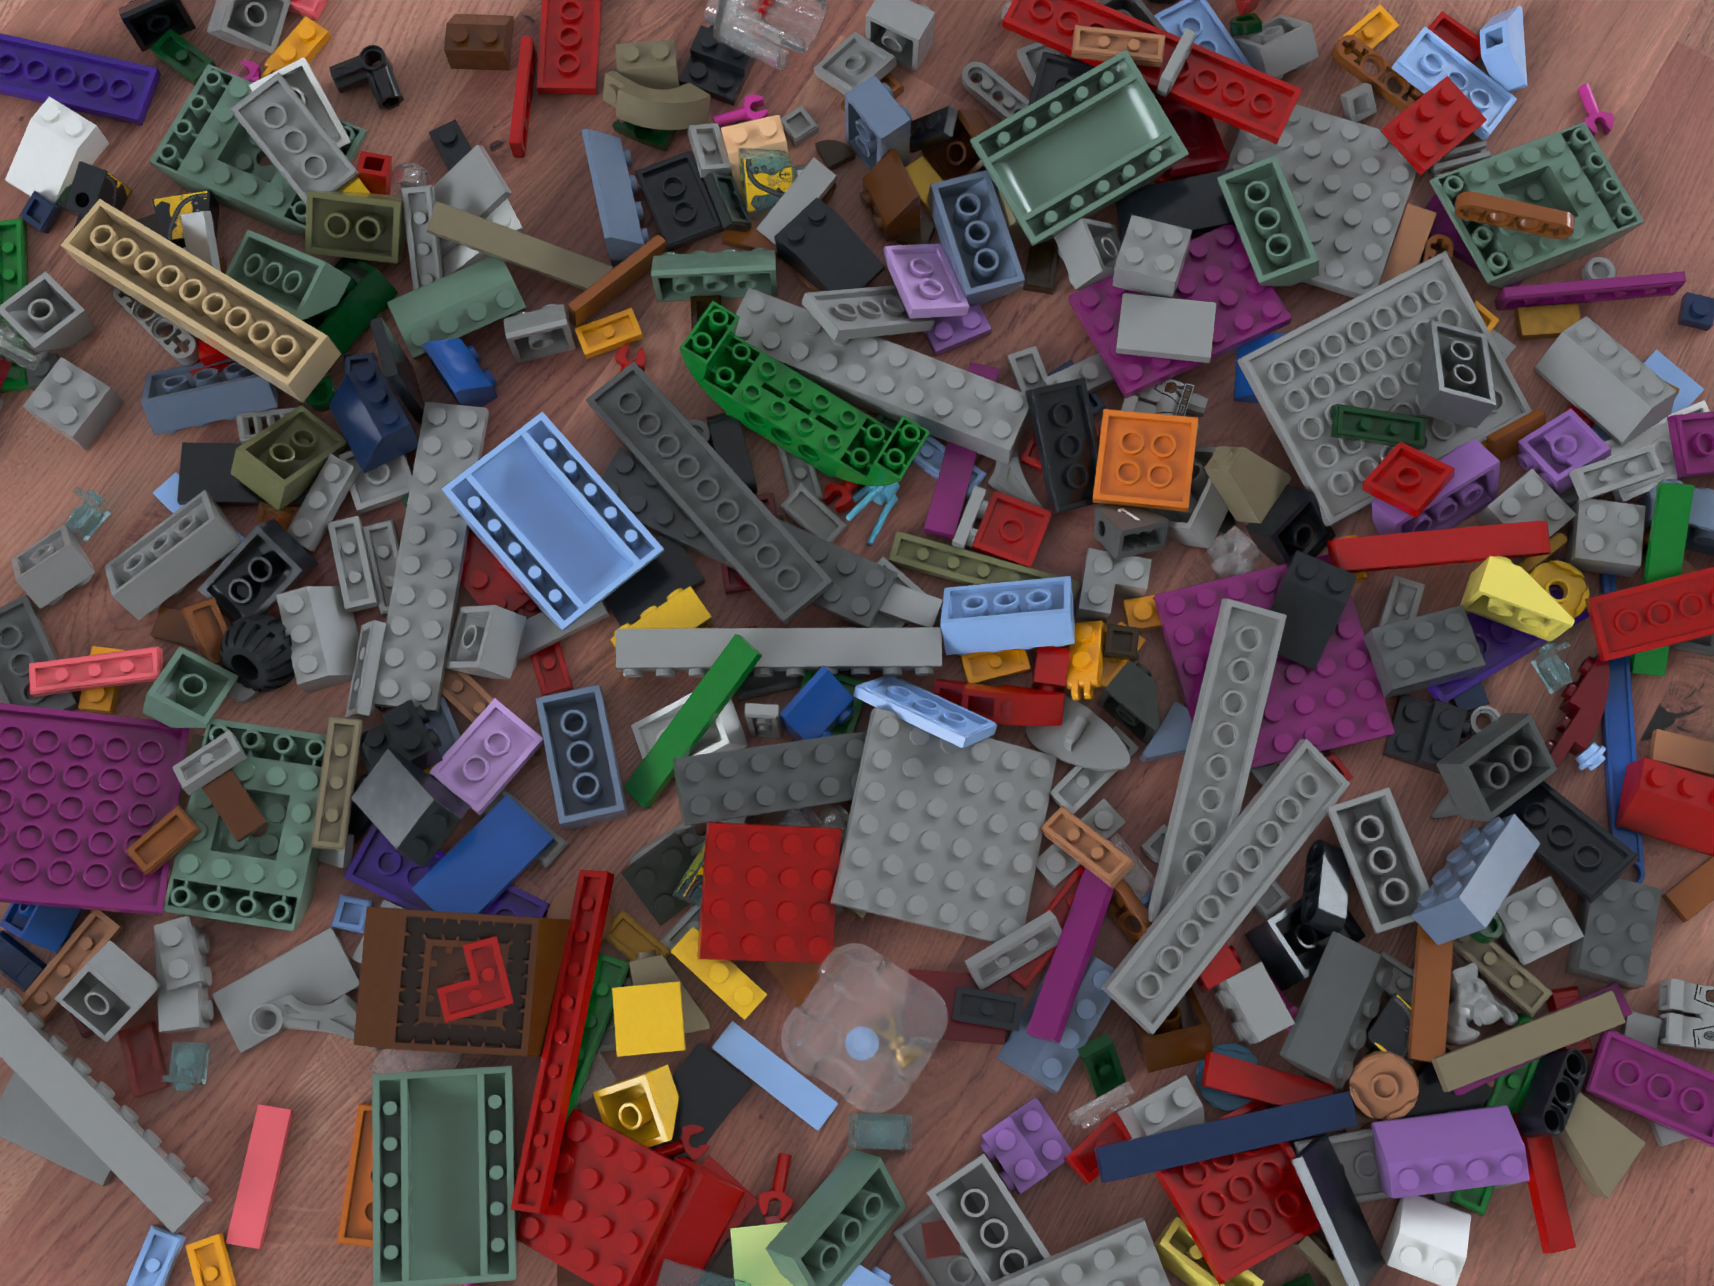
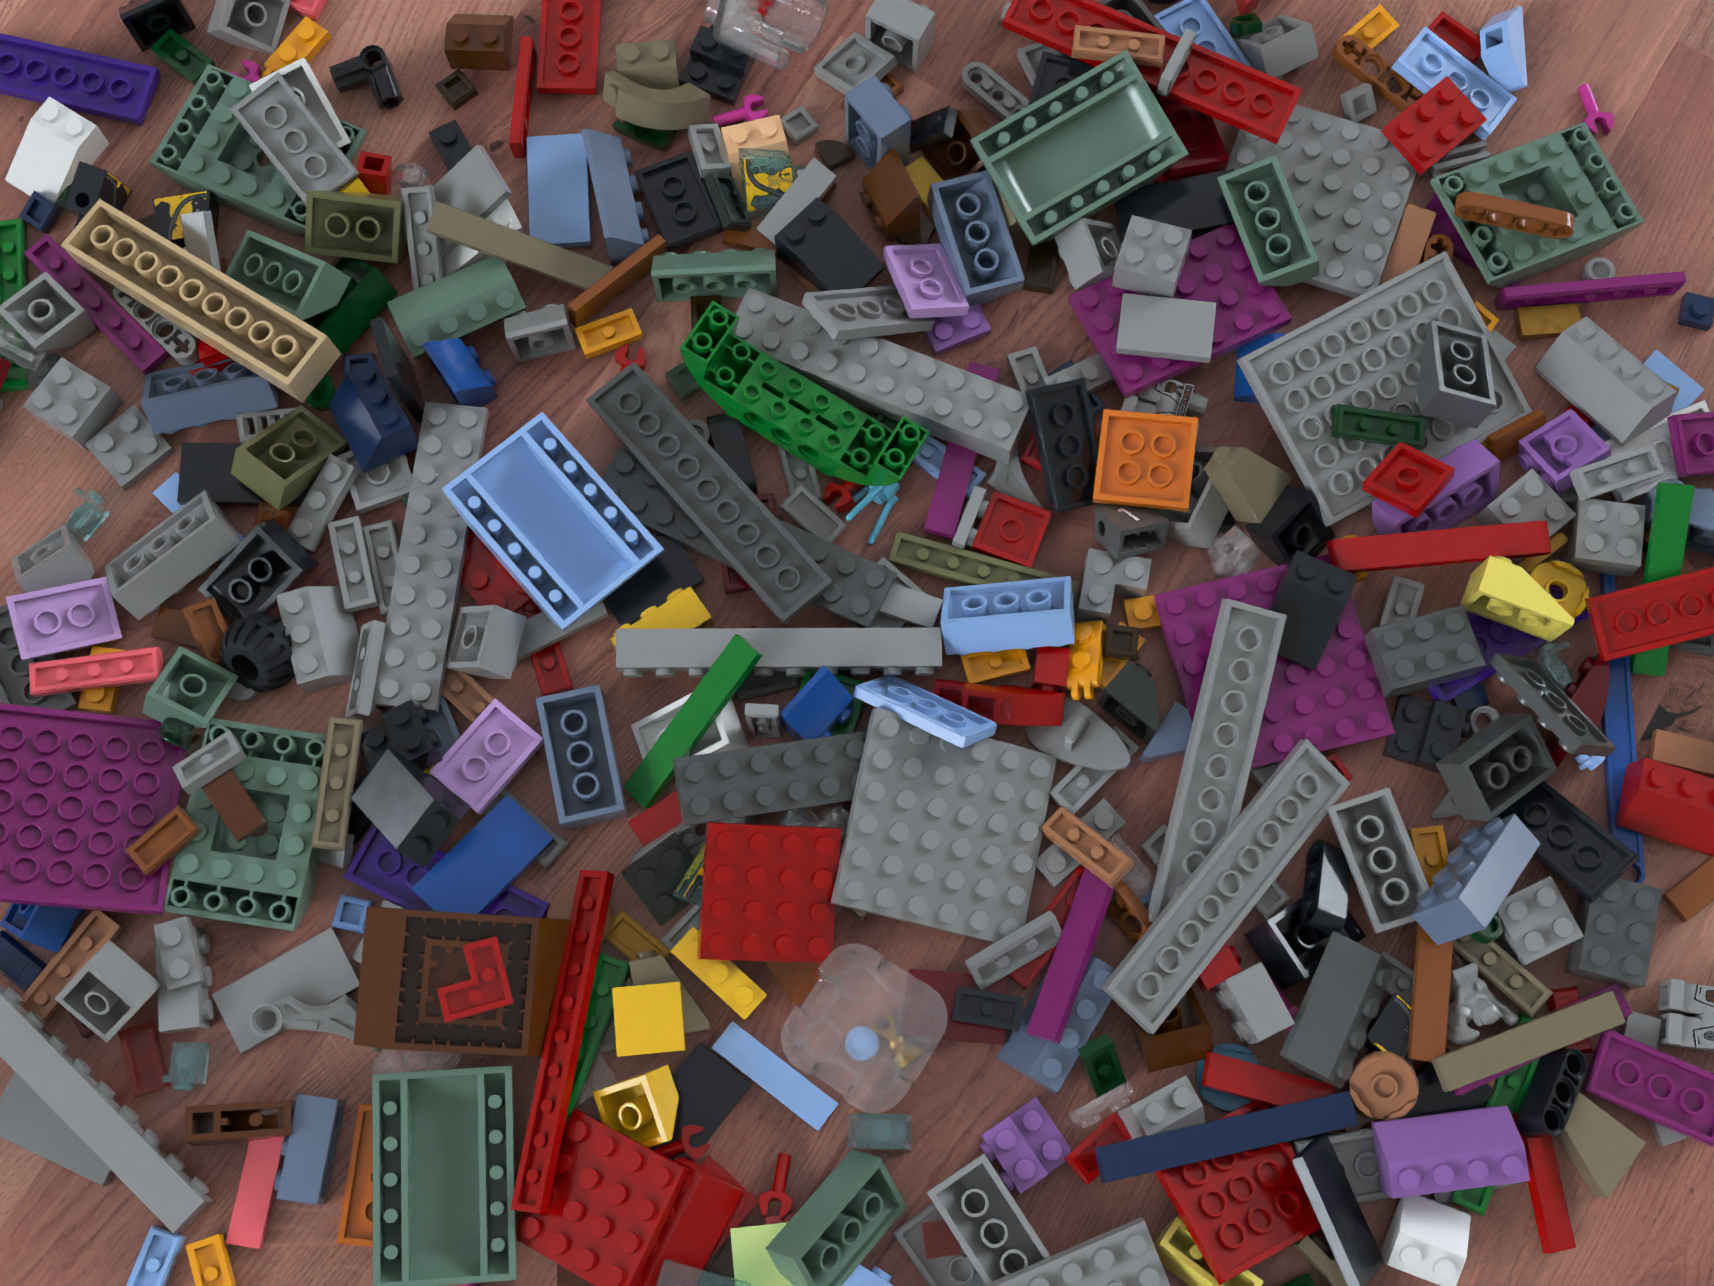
none -> lavender plate [6,577,122,661]
none -> magenta plate [24,234,170,375]
none -> light grey plate [84,405,175,491]
none -> clear green tile [159,717,195,750]
none -> reddish brown slope [184,1100,292,1146]
none -> sand blue brick [274,1094,346,1205]
none -> dark brown tile [436,69,478,111]
none -> light blue tile [527,133,592,248]
none -> red tile [628,790,682,846]
none -> clear green plate [665,362,703,402]
none -> light orange plate [1407,825,1449,888]
none -> dark grey plate [1489,653,1616,757]

